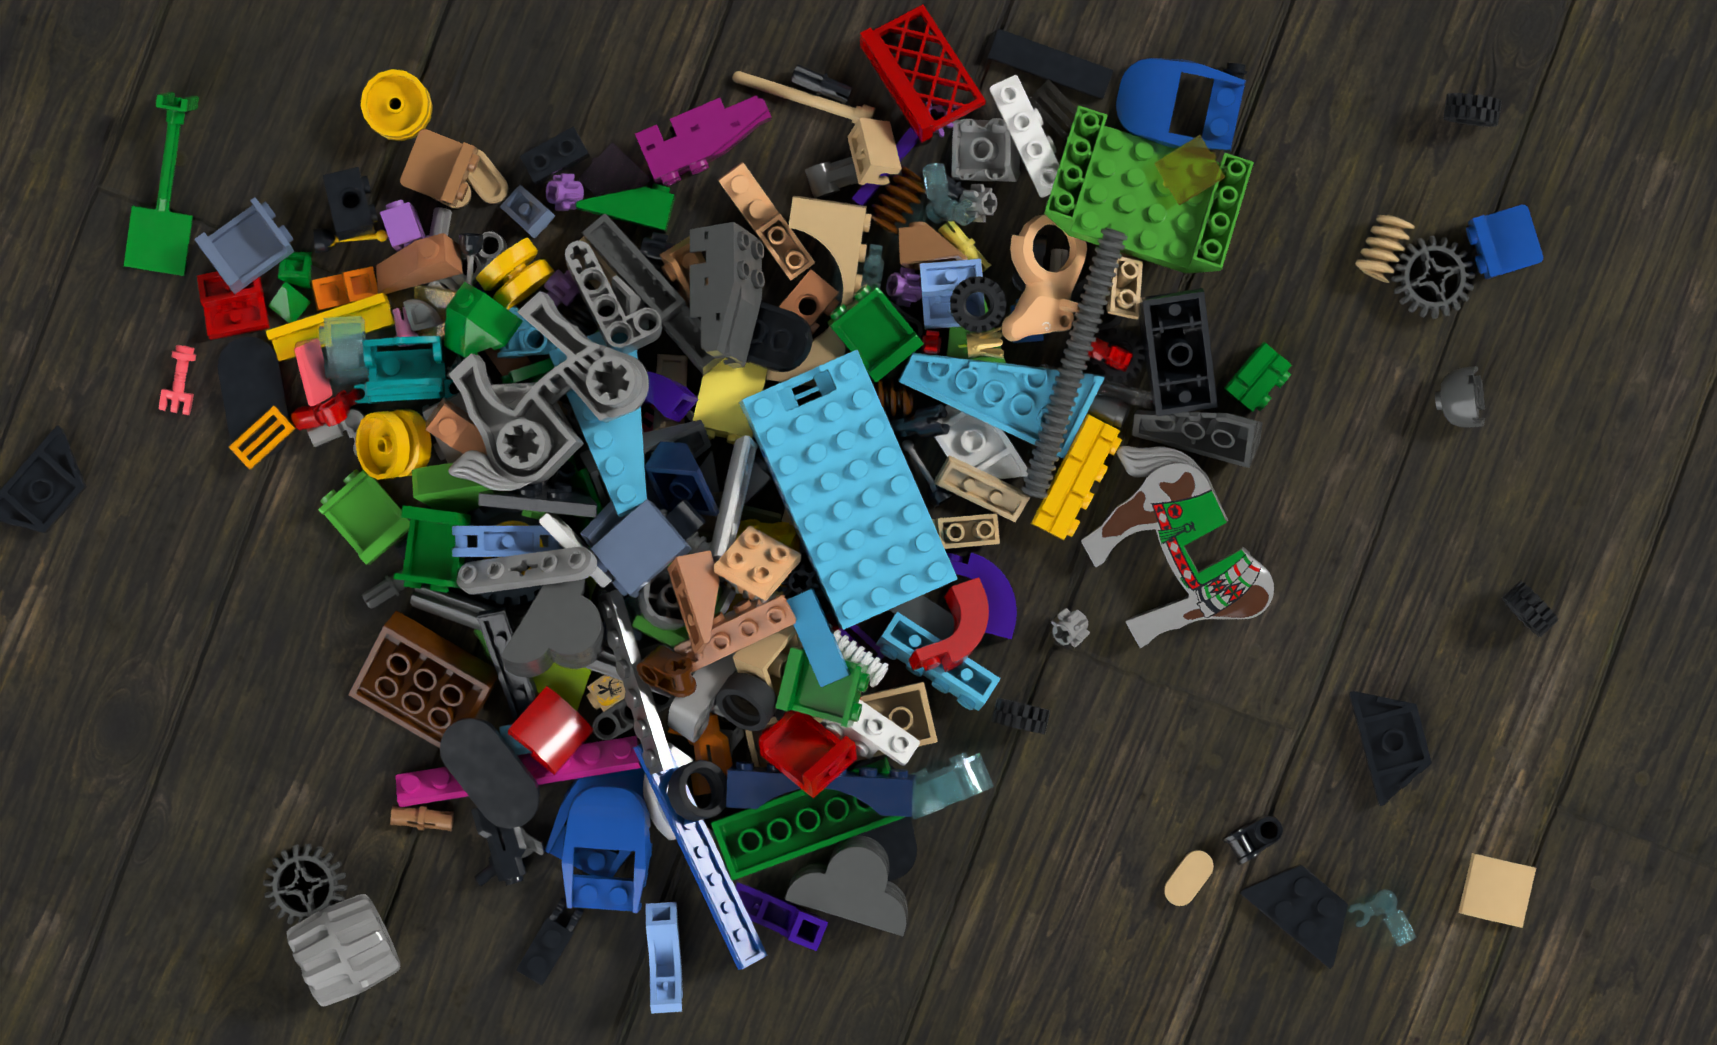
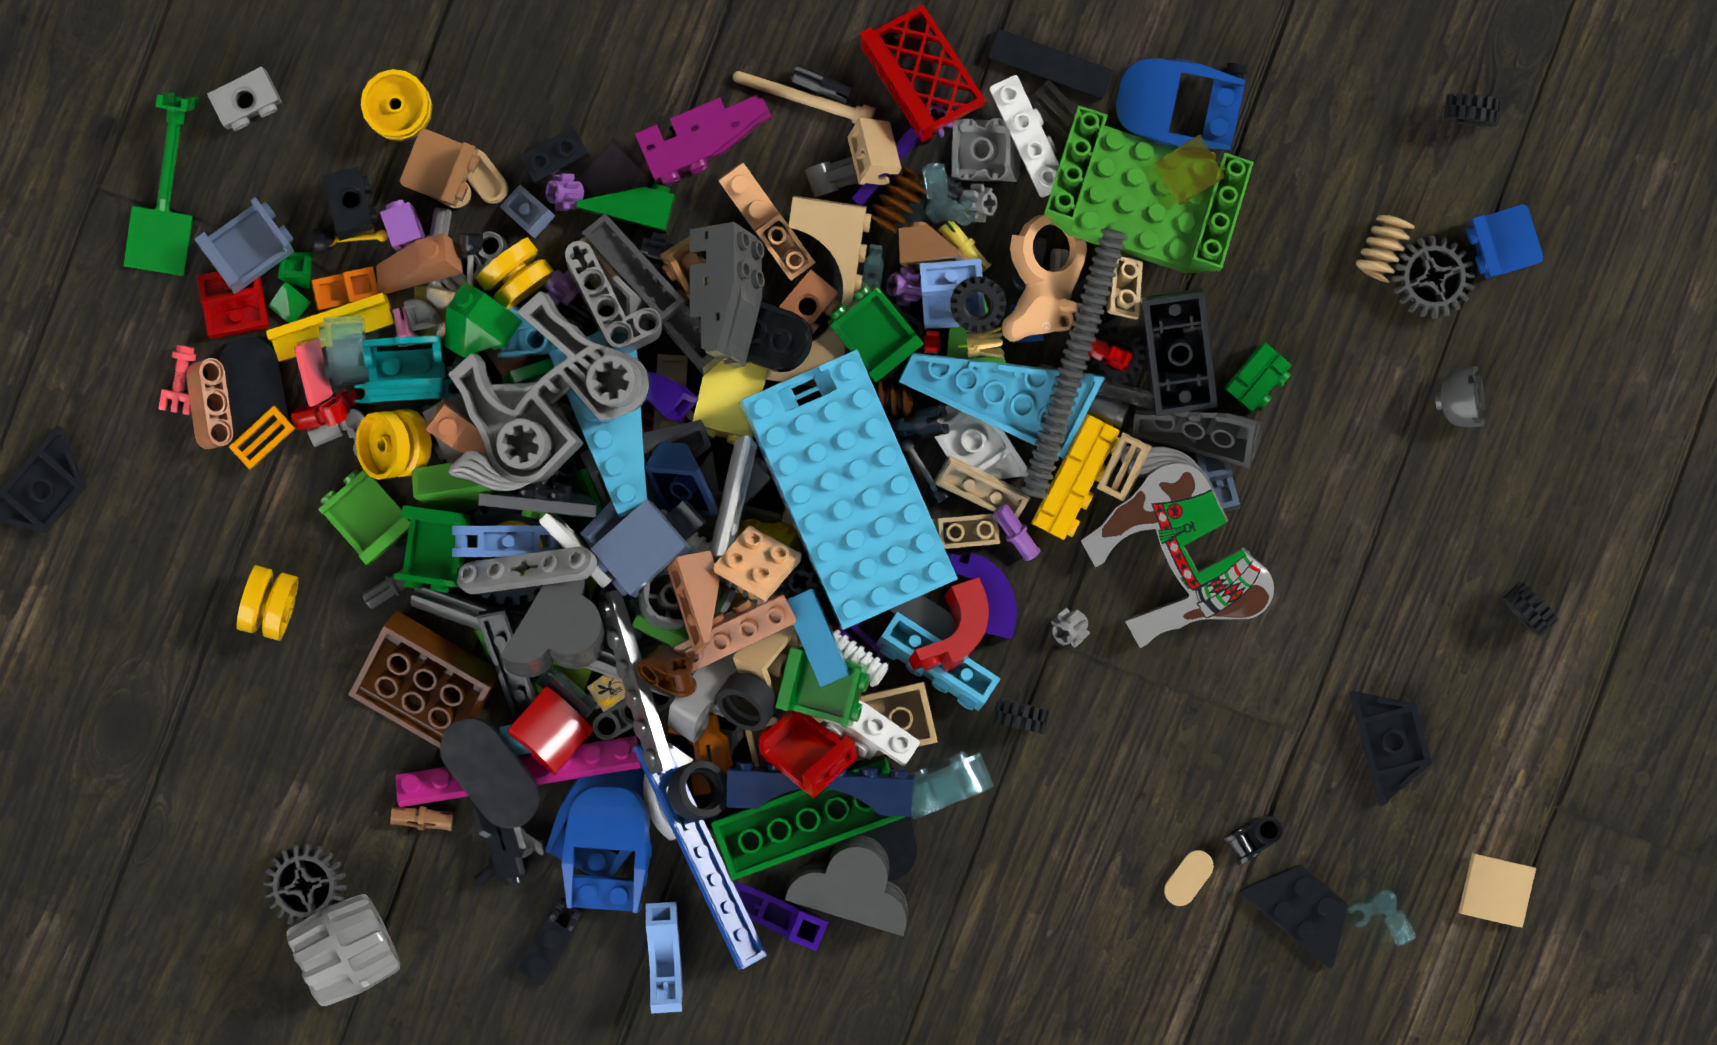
none -> nougat beam [186,358,233,449]
none -> light grey brick [207,66,282,131]
none -> yellow wheel [236,565,299,641]
none -> tile [535,665,598,719]
none -> medium lavender axle [993,504,1040,561]
none -> tan tile [1097,433,1152,502]
none -> sand blue slope [1195,453,1240,512]

